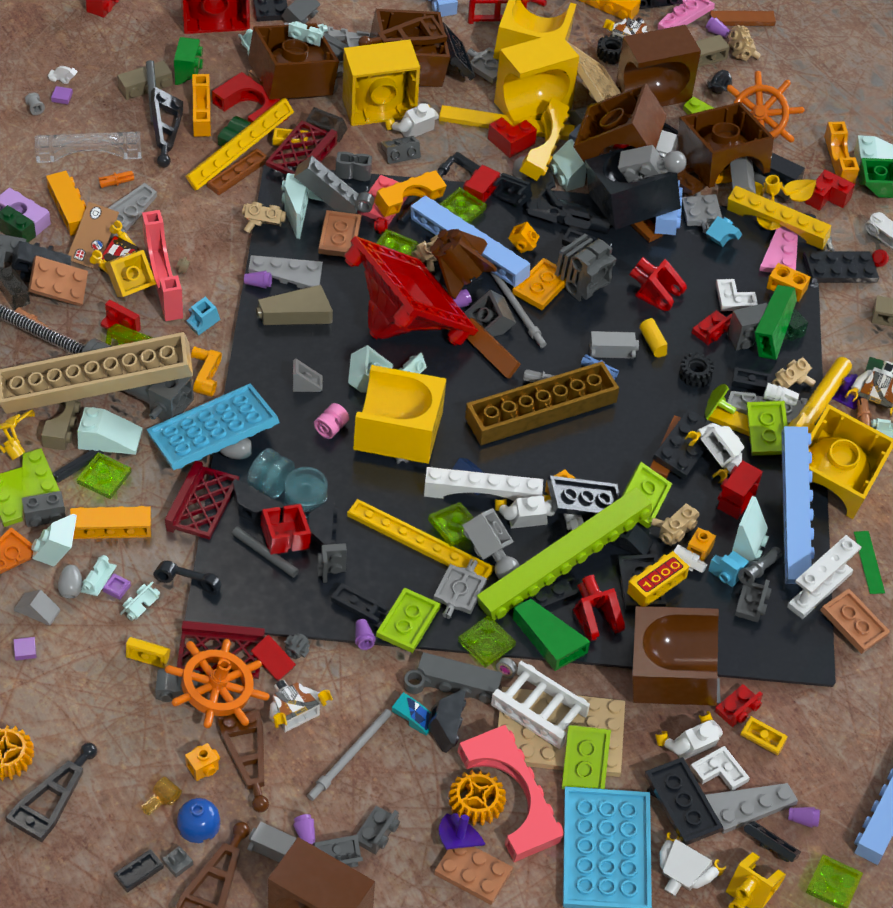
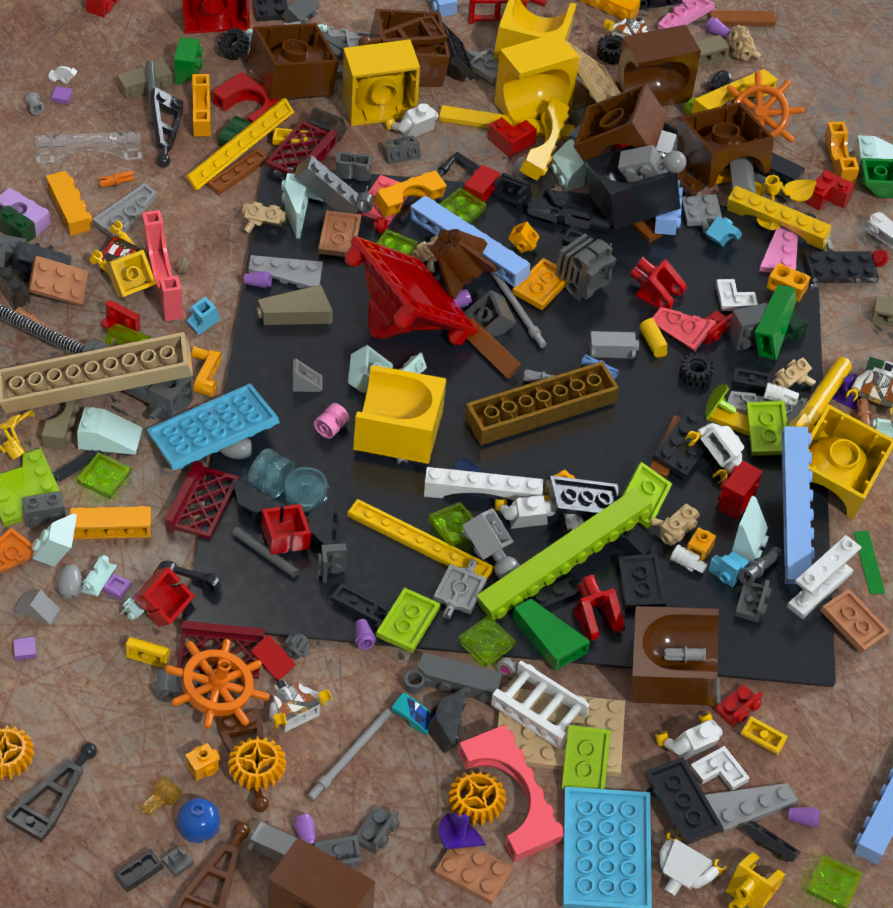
medium nougat sticker [68,202,119,270] -> none
light aqua hinge [288,21,324,46] -> none
yellow brick [627,551,690,607] -> none
none -> red piece [132,567,195,627]
none -> black tyre [218,27,250,60]
none -> light orange gear [228,736,286,792]
none -> coral wing [653,307,716,352]
none -> light grey axle [664,646,706,663]
none -> yellow arch [691,69,778,113]

